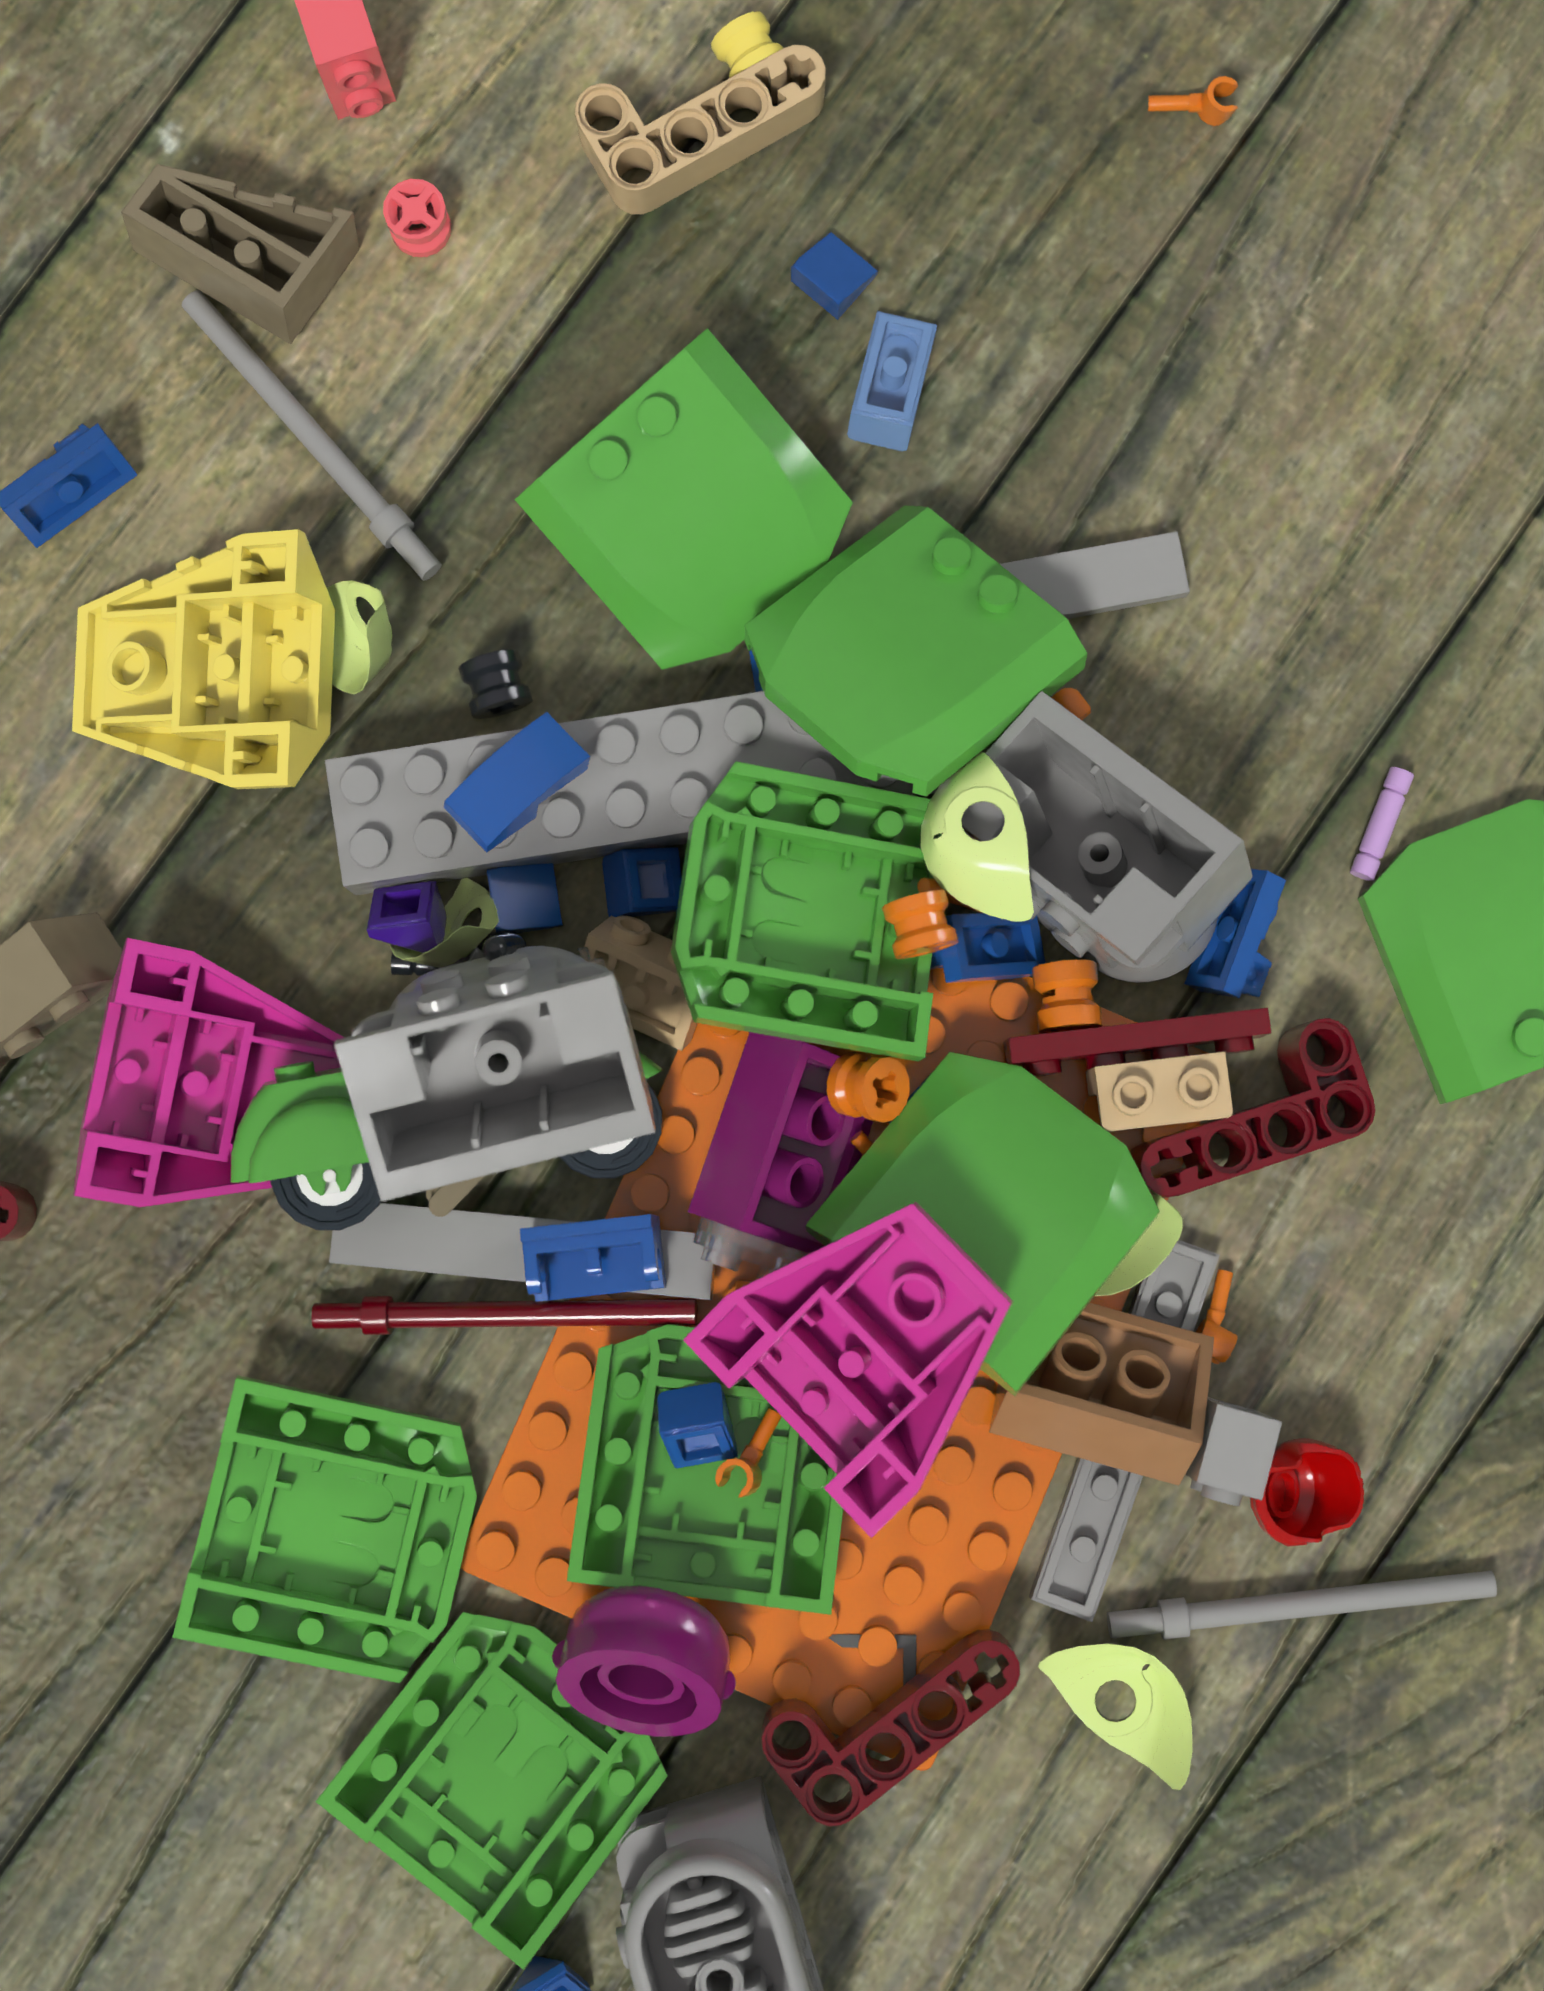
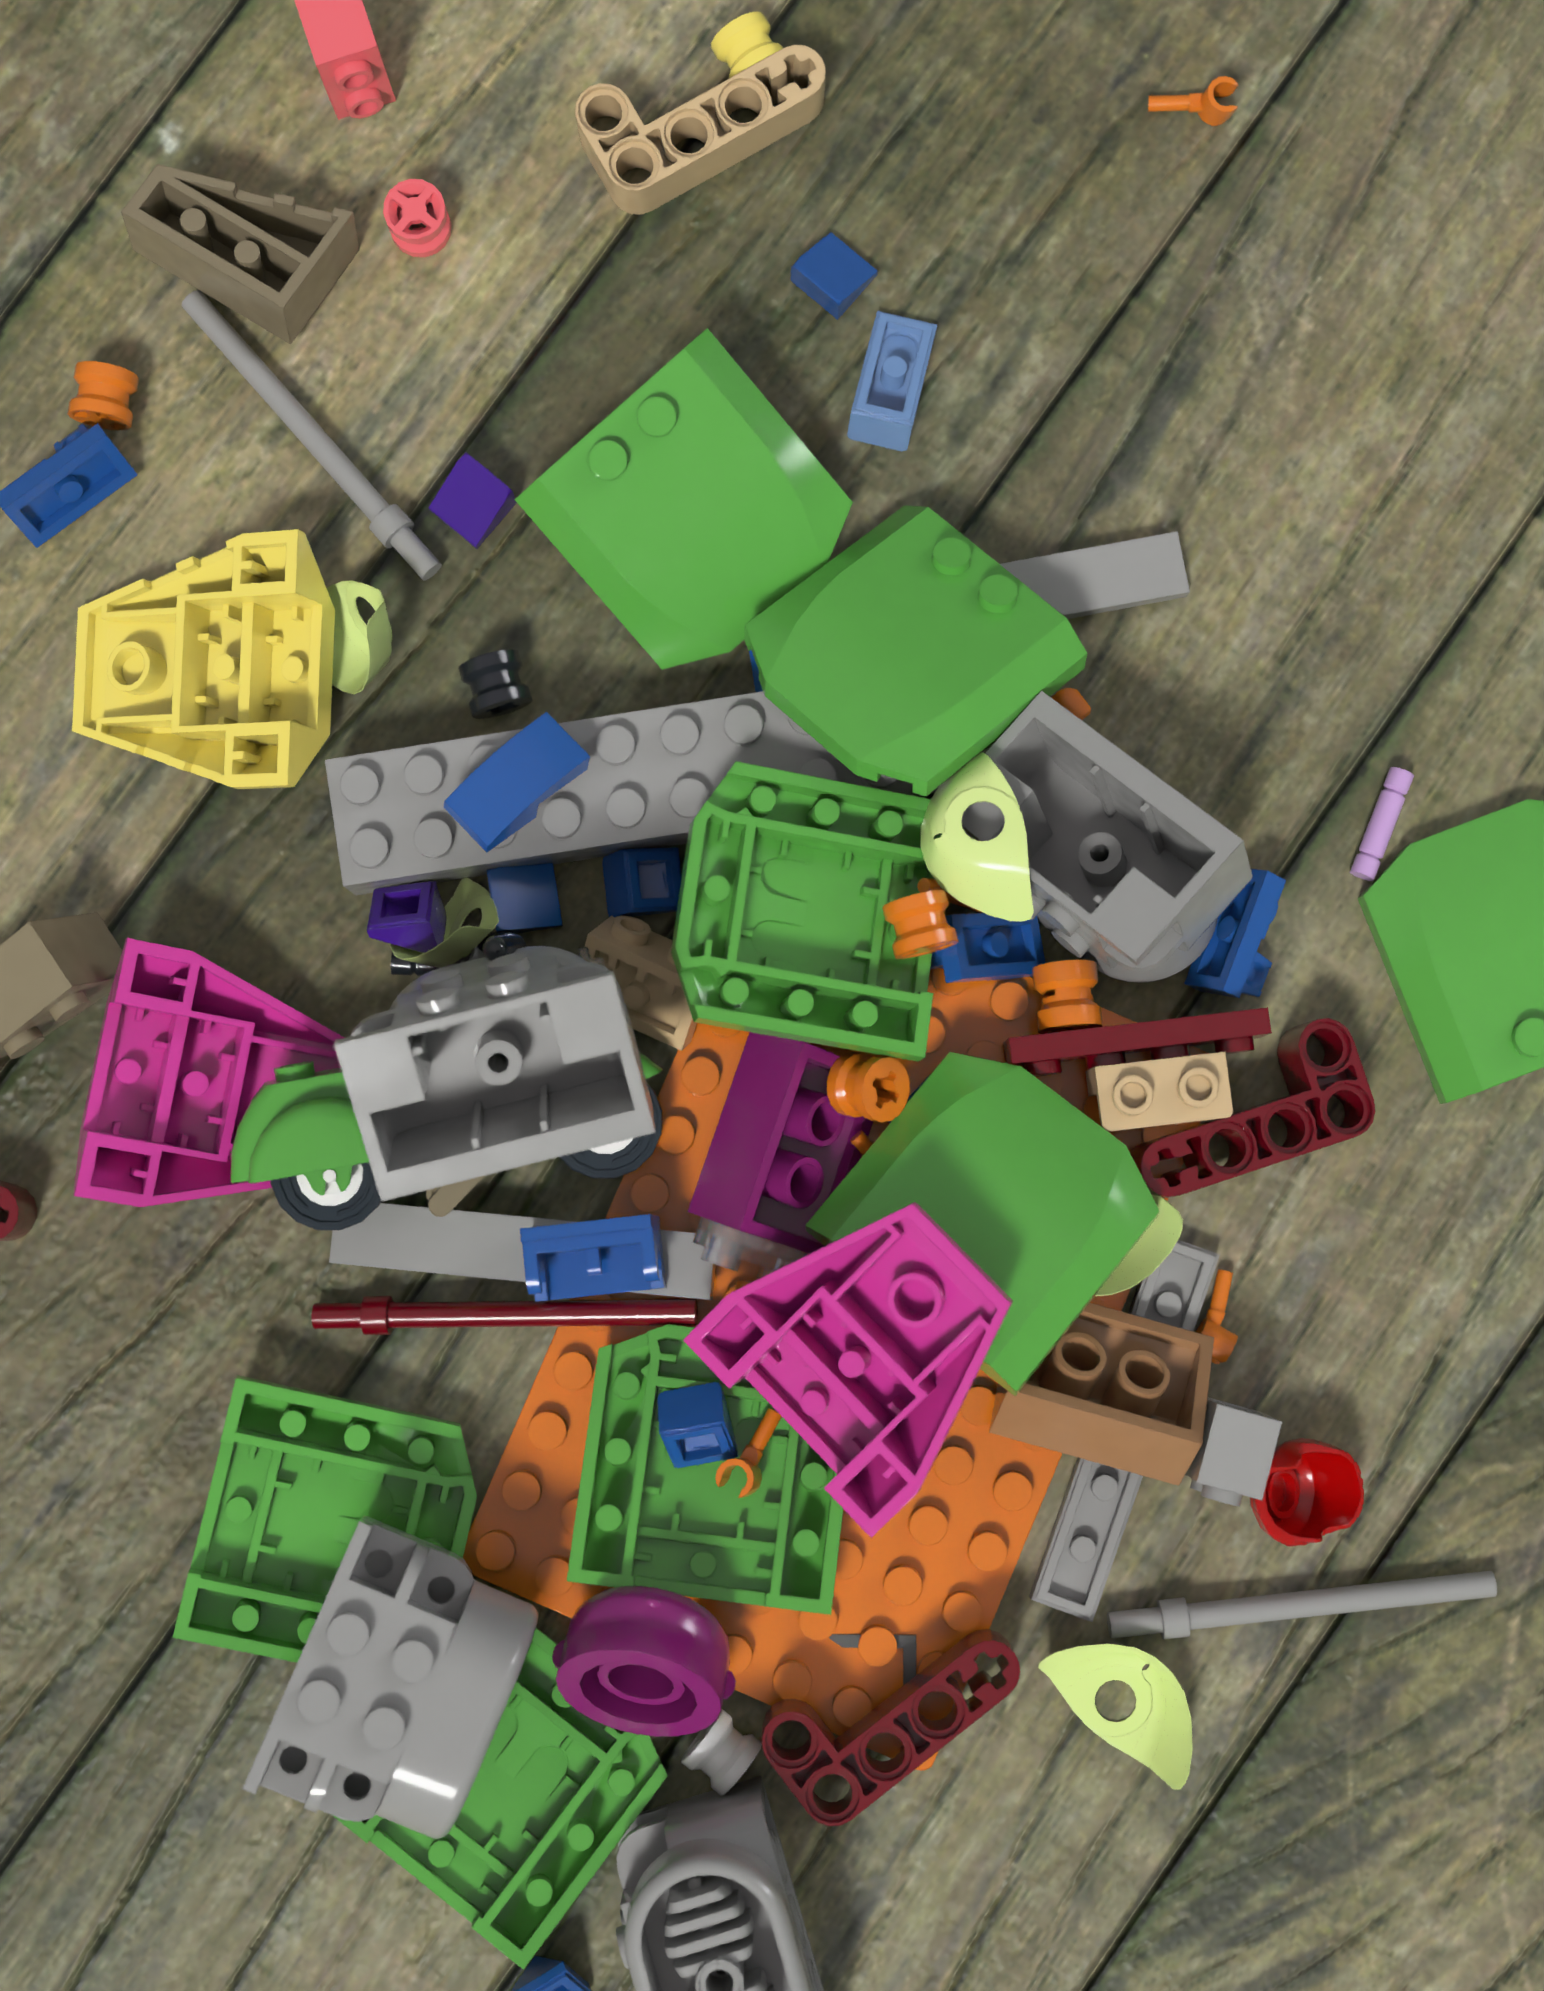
none -> orange wheel [67,361,139,431]
none -> light grey brick [242,1515,538,1839]
none -> dark purple slope [428,452,517,549]
none -> white wheel [681,1709,762,1796]

